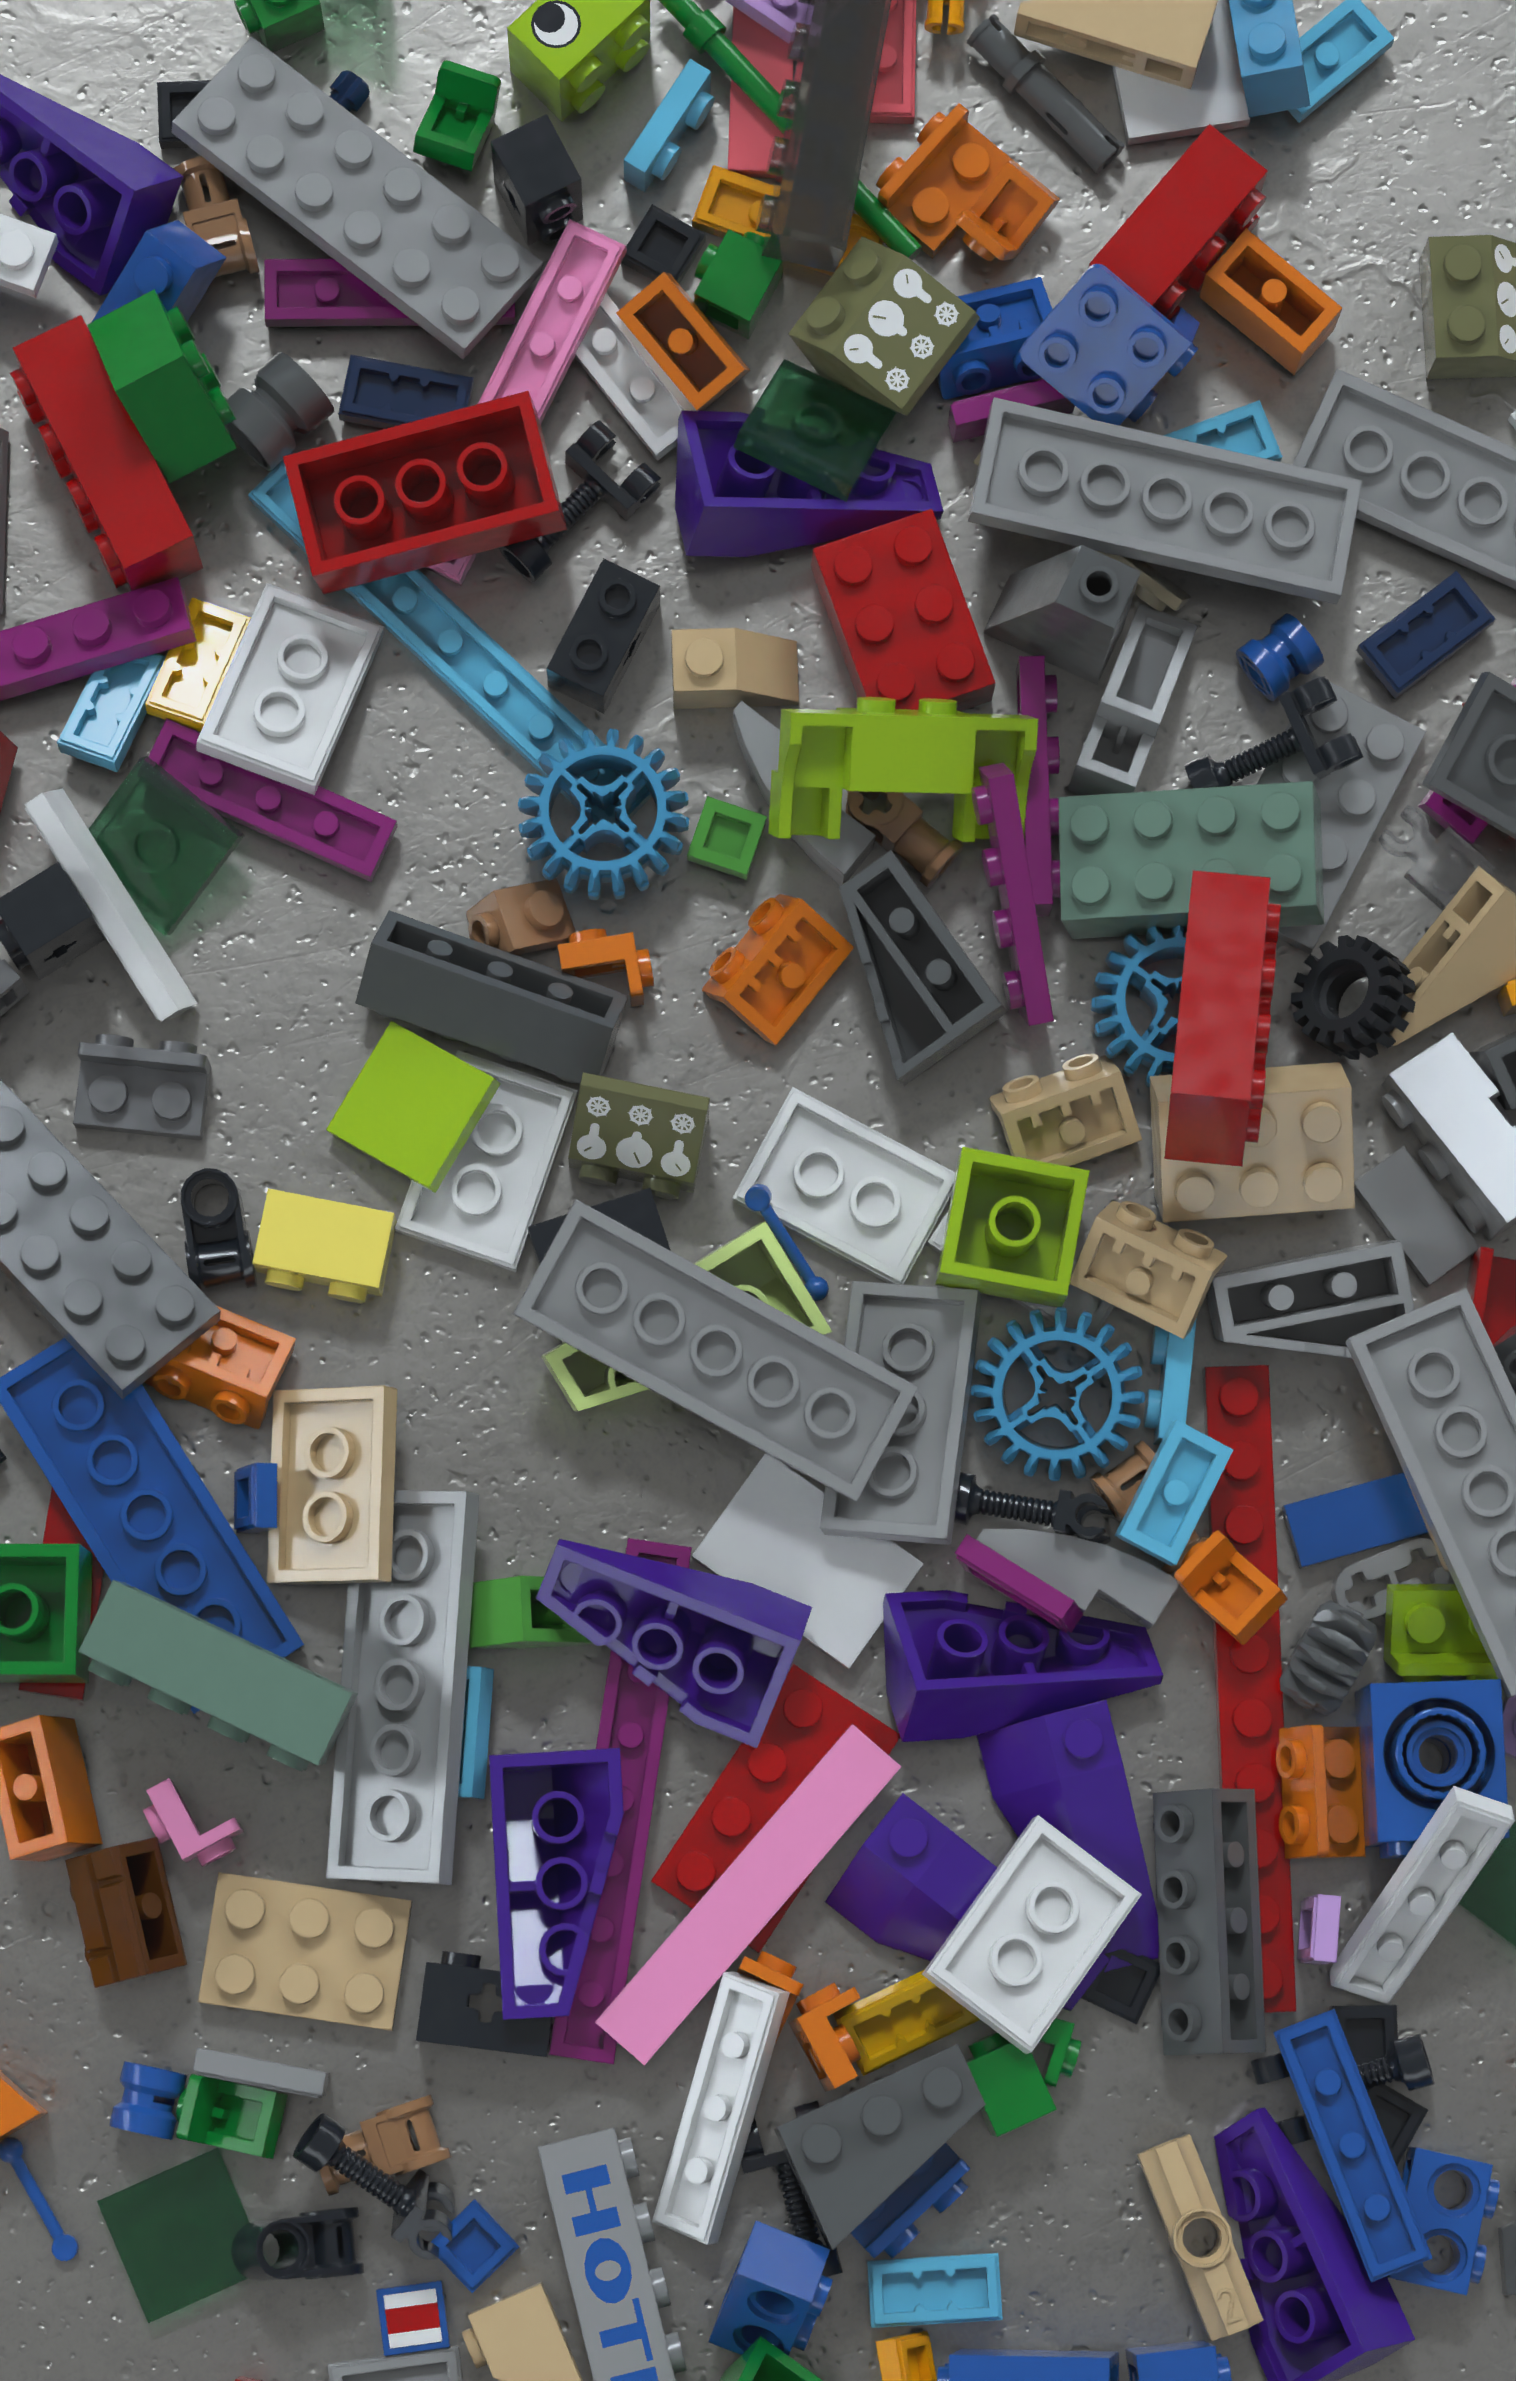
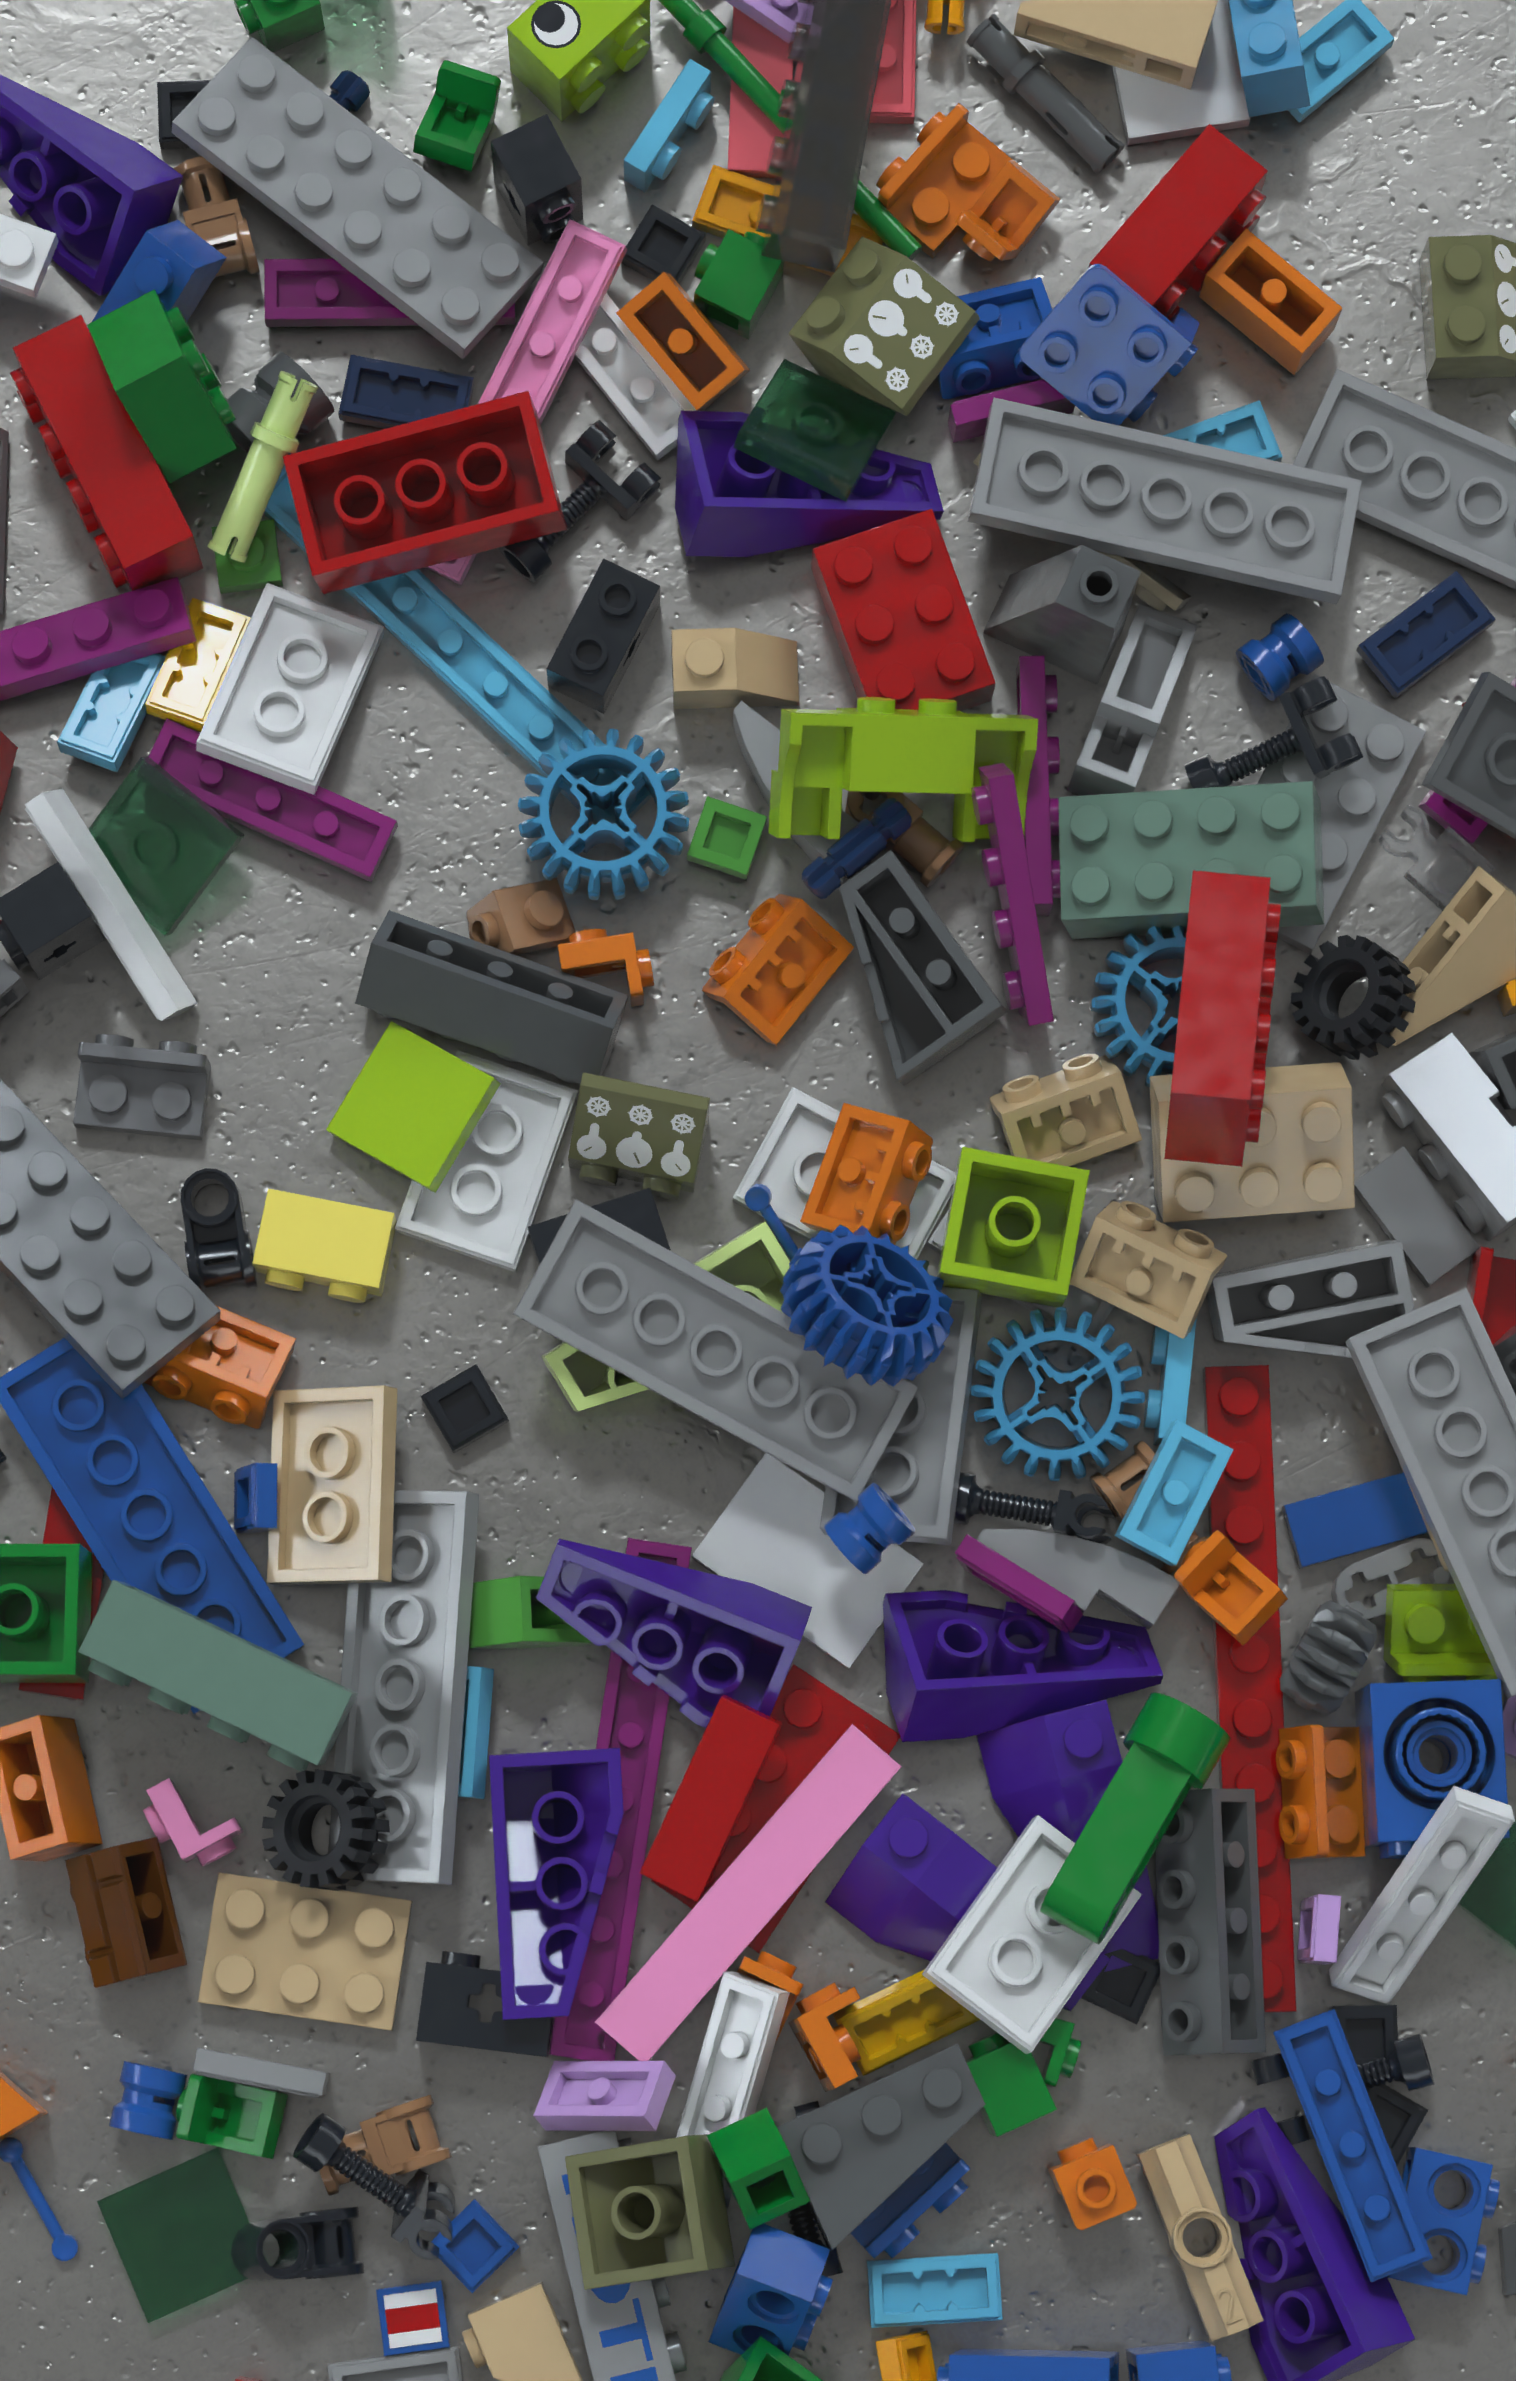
none -> yellowish green pin [207,371,318,563]
none -> bright green plate [211,519,283,594]
none -> black tyre [262,1769,390,1891]
none -> black tile [421,1364,509,1453]
none -> lavender plate [533,2061,676,2131]
none -> olive slope [565,2134,735,2290]
none -> red tile [639,1695,783,1902]
none -> green brick [707,2107,810,2230]
none -> blue gear [780,1225,954,1387]
none -> orange bracket [800,1103,933,1245]
none -> dark blue axle [801,797,912,899]
none -> blue wheel [824,1483,915,1574]
none -> green beam [1040,1692,1230,1945]
none -> orange bracket [1048,2137,1137,2230]

